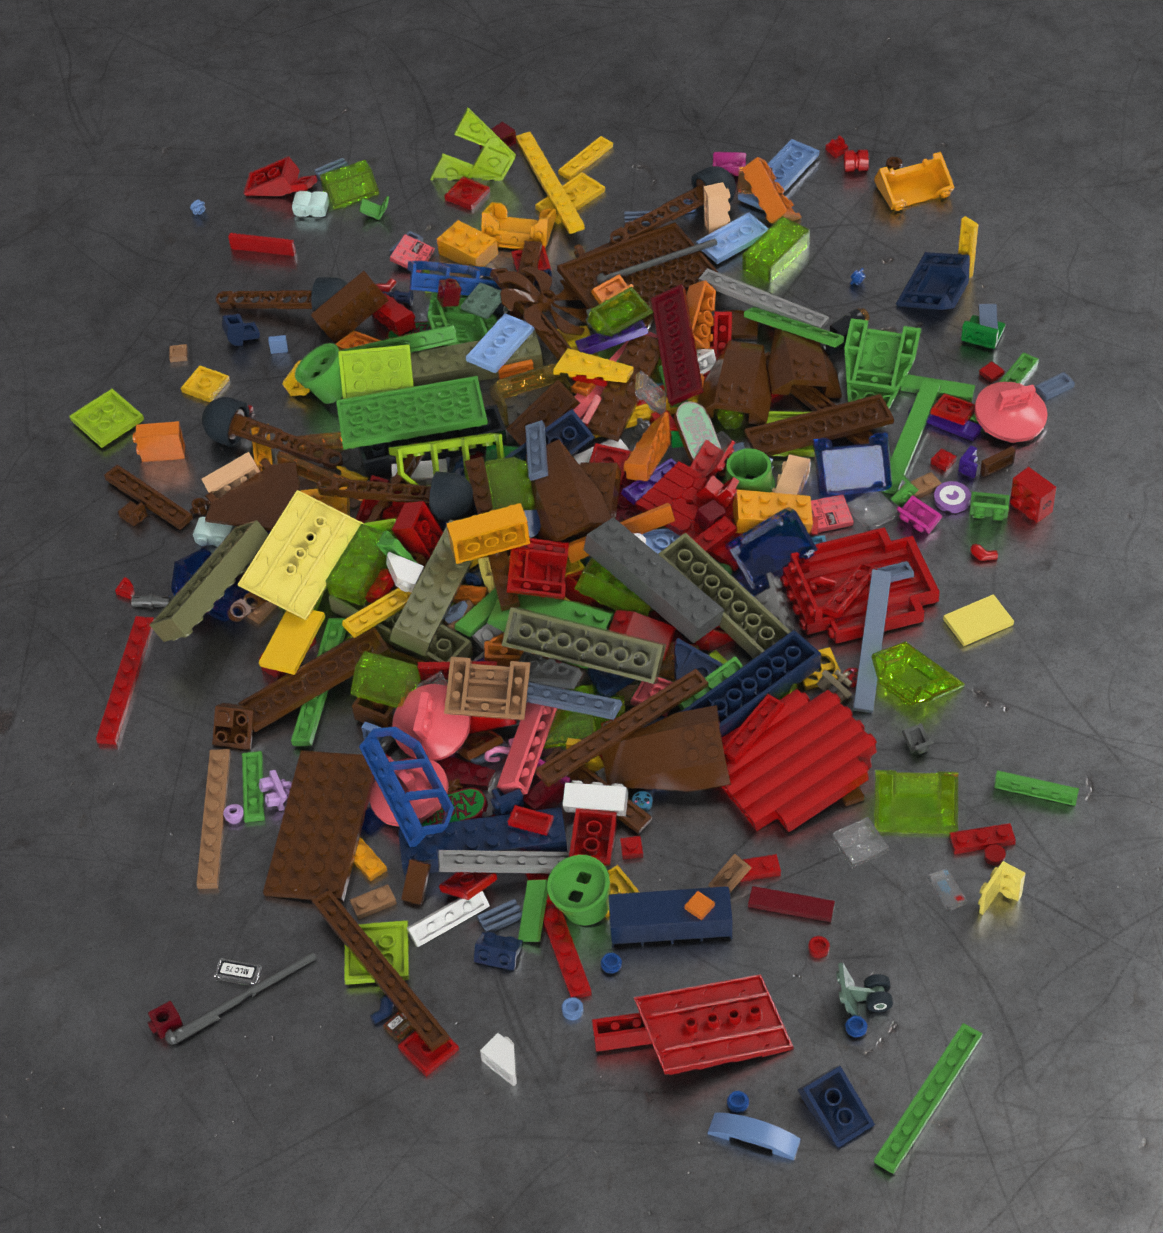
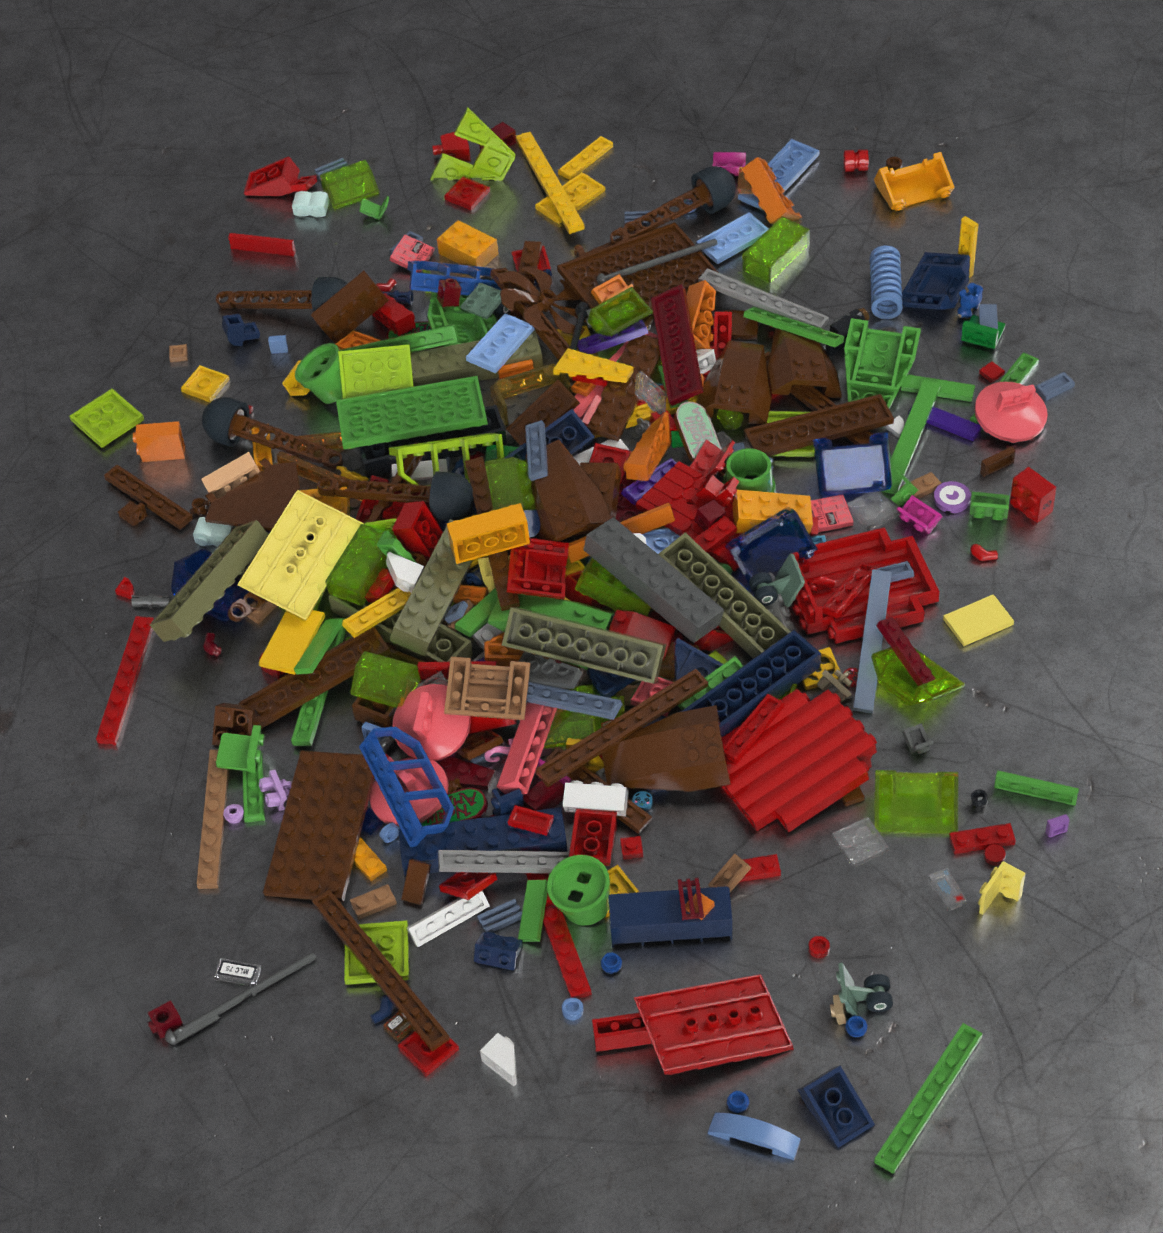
medium blue plate [190,200,205,215] -> none
light orange windscreen [481,202,556,250] -> none
light nougat brick [704,182,730,234] -> none
dark red tile [748,886,835,922] -> none
light nougat brick [772,454,810,495] -> none
red tile [825,135,849,158] -> none
blue plate [850,268,866,286] -> none
red tile [930,394,975,426] -> none
red plate [931,448,957,472] -> none
dark purple bracket [958,446,978,478] -> none
none -> dark red arm [203,633,222,656]
none -> bright green bracket [216,725,265,772]
none -> bright green tile [294,618,343,675]
none -> medium blue tile [380,823,400,843]
none -> red torso [432,132,471,162]
none -> black piece [570,302,590,350]
none -> dark red tile [677,878,704,920]
none -> sand green plate [749,554,805,607]
none -> tan plate [830,995,847,1025]
none -> medium blue piece [870,246,903,319]
none -> dark red plate [876,617,936,688]
none -> white tile [886,416,904,438]
none -> blue animal [957,283,983,319]
none -> black hinge [971,789,988,808]
none -> medium lavender tile [1045,814,1069,837]

